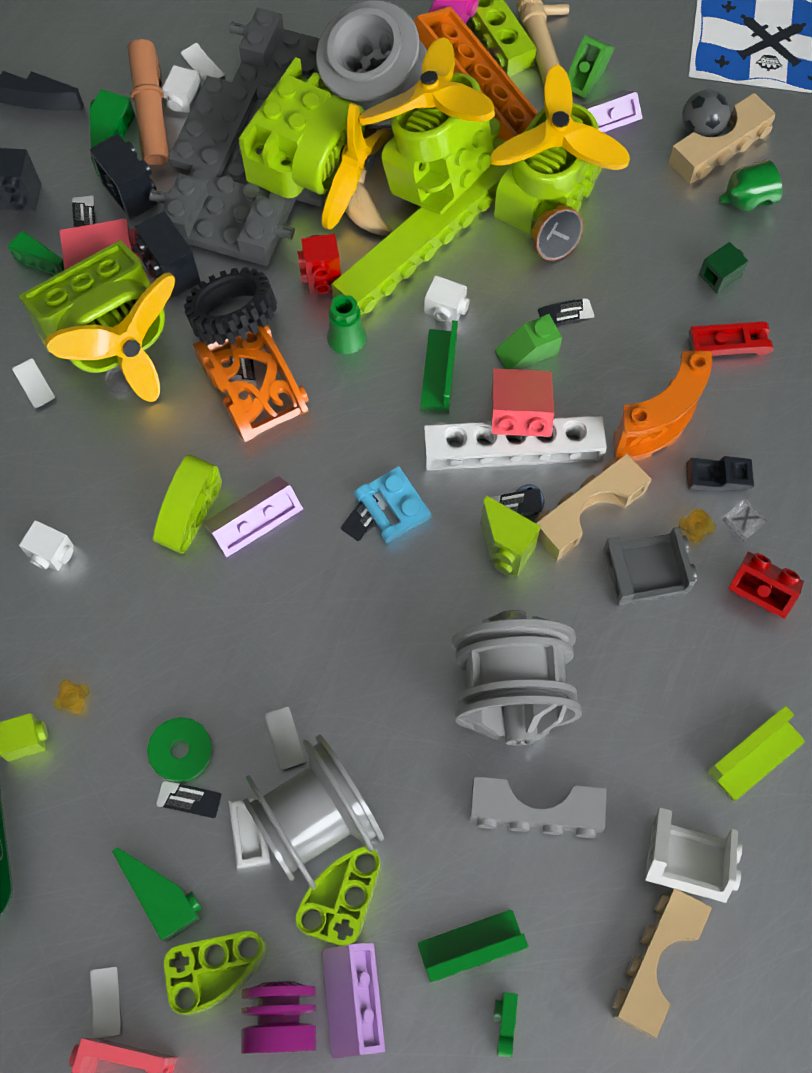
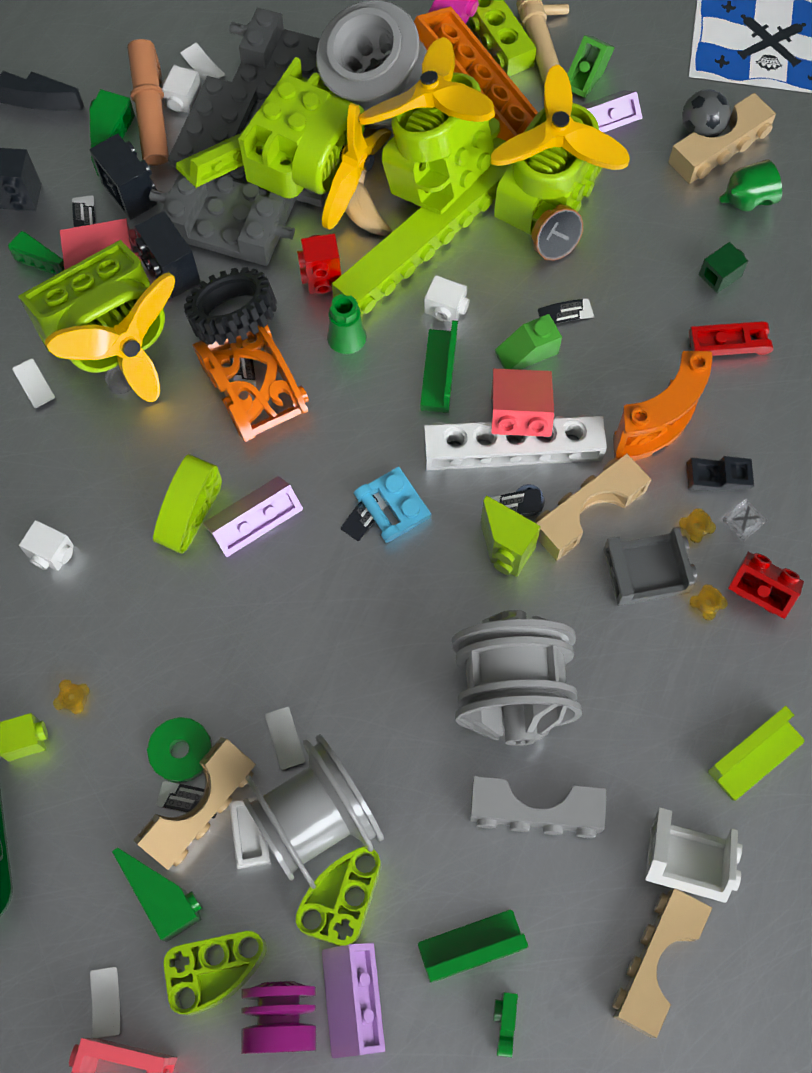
none -> tan arch [134,737,256,870]
none -> lime panel [176,134,261,188]
none -> clear yellow plate [690,584,728,621]

